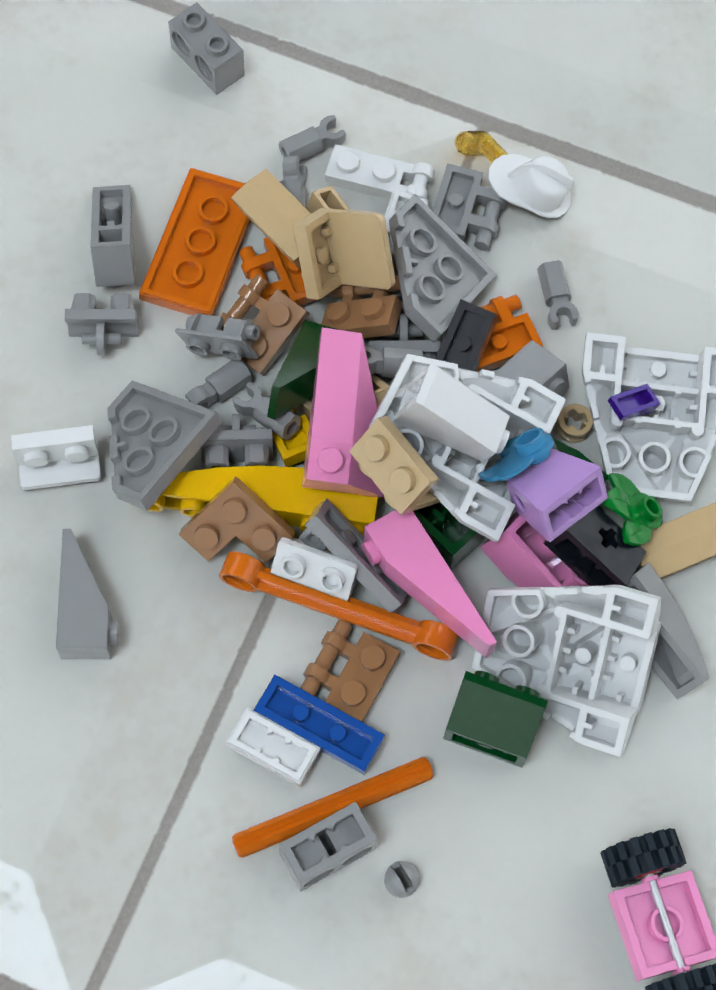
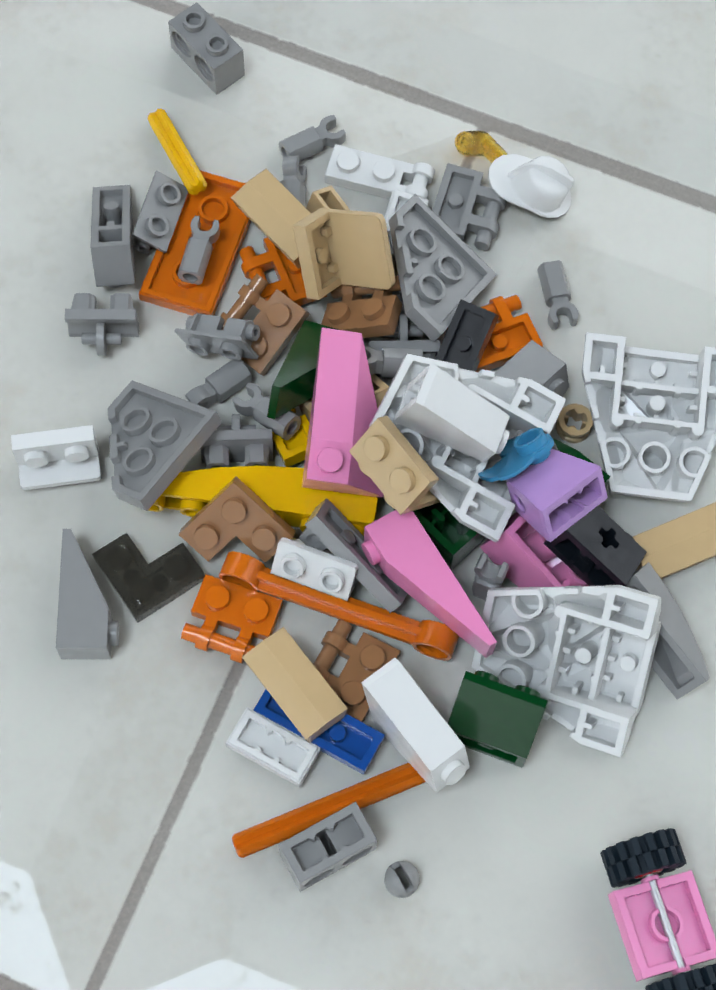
green plate [602,473,662,546] -> none
dark purple piece [607,384,661,421] -> none
none -> clear smoke plate [92,532,205,623]
none -> light grey hinge [131,171,188,253]
none -> yellow axle [147,109,207,195]
none -> light grey bar [177,215,220,285]
none -> orange plate [181,574,283,663]
none -> tan piece [242,627,348,743]
none -> white slope [361,658,470,793]
none -> light grey bar [472,553,509,601]

